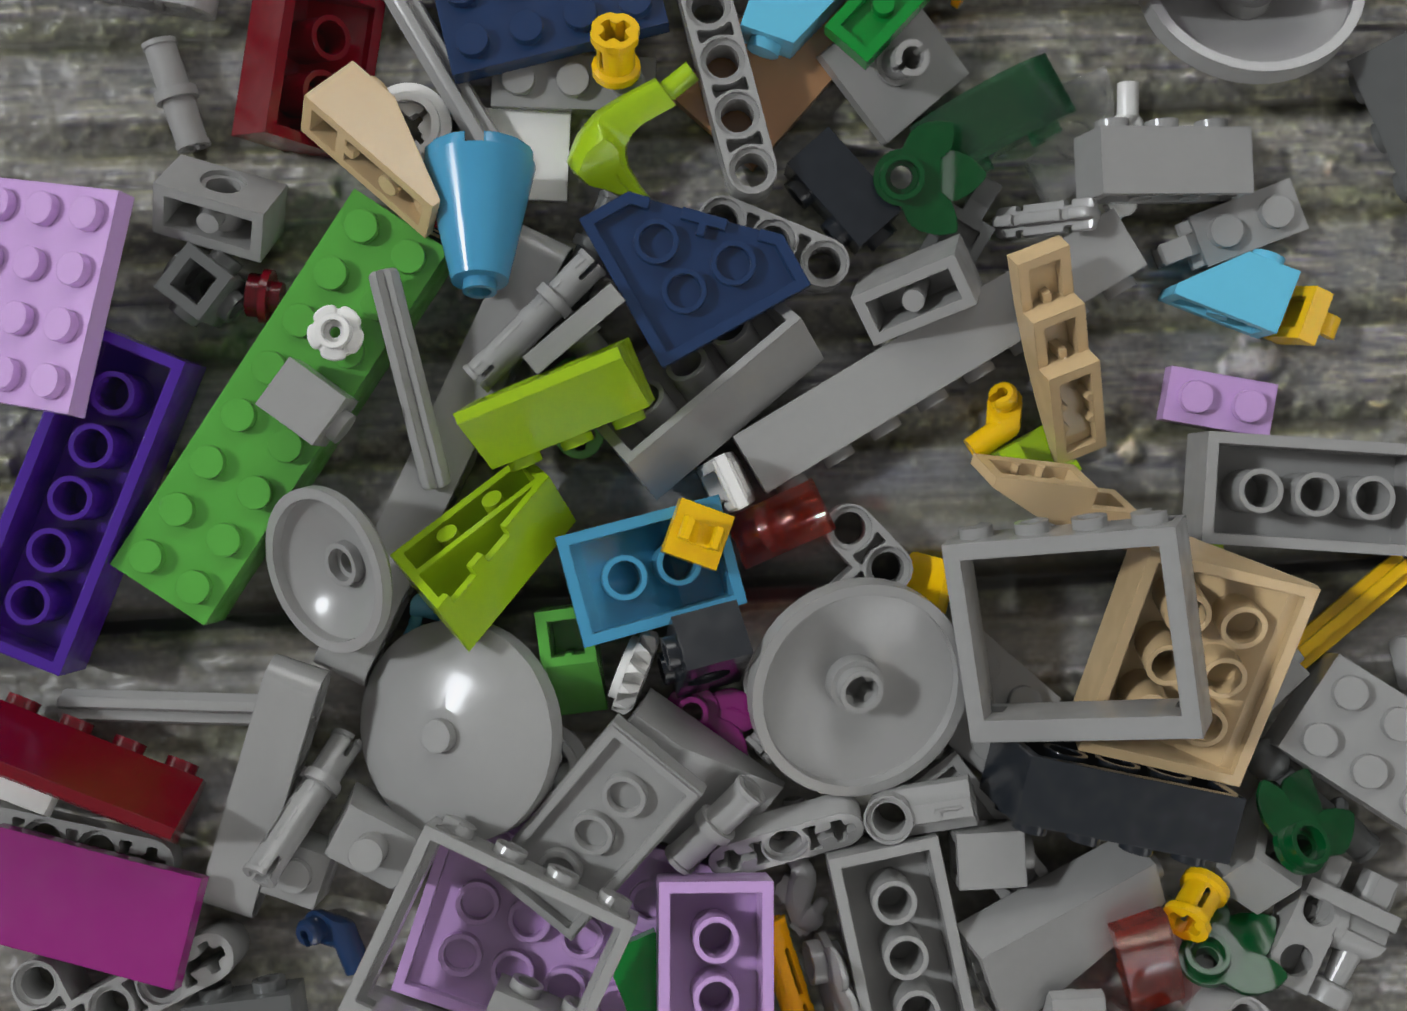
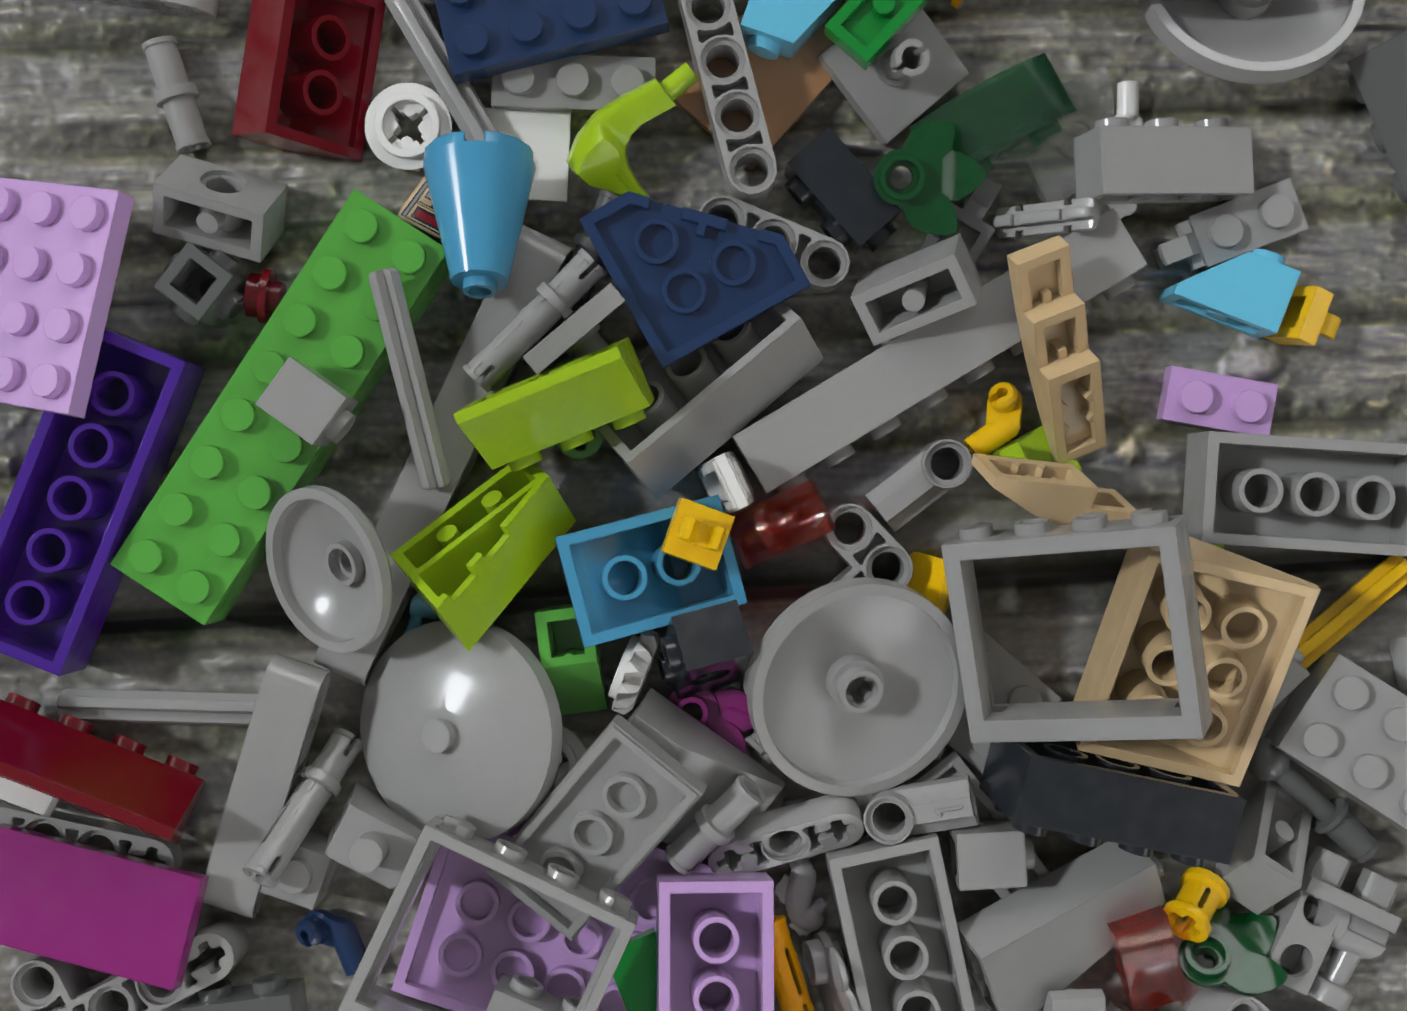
tan slope [301,61,441,238] -> none
white plate [307,305,364,361] -> none
yellow bush [590,12,641,90] -> none
dark green plate [1256,768,1355,876] -> none
none -> light grey piece [865,439,973,532]

